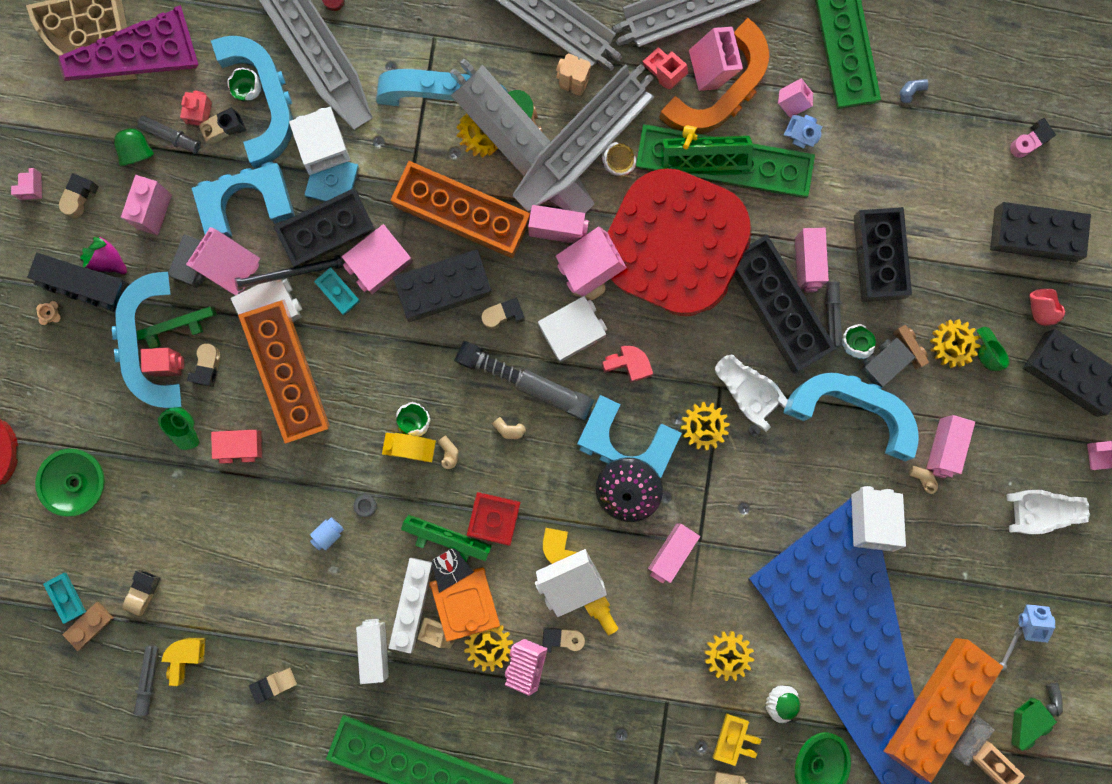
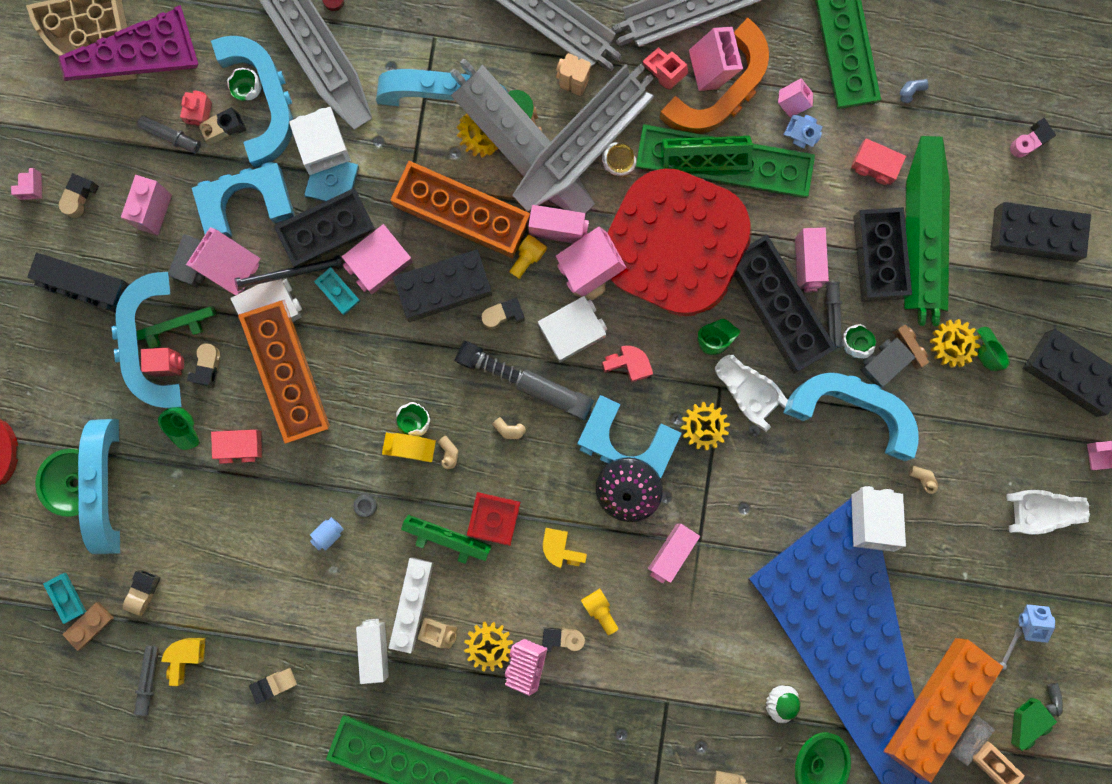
light nougat plate [36,301,61,325] -> none
dark pink hat [80,236,127,275] -> none
green hair [114,128,154,166] -> none
orange container [429,567,500,642] -> none
black sticker [432,548,474,593] -> none
white brick [535,549,607,617] -> none
yellow hand [683,125,697,149] -> none
yellow gear [704,631,754,681] -> none
yellow hinge [713,713,762,766] -> none
bright pink brick [926,415,975,478] -> none
coral hair [1029,289,1065,326] -> none
none -> medium azure arch [78,419,120,554]
none -> yellow pin [509,234,547,279]
none -> green cap [697,319,741,355]
none -> coral brick [851,138,906,185]
none -> green hinge [904,136,950,326]

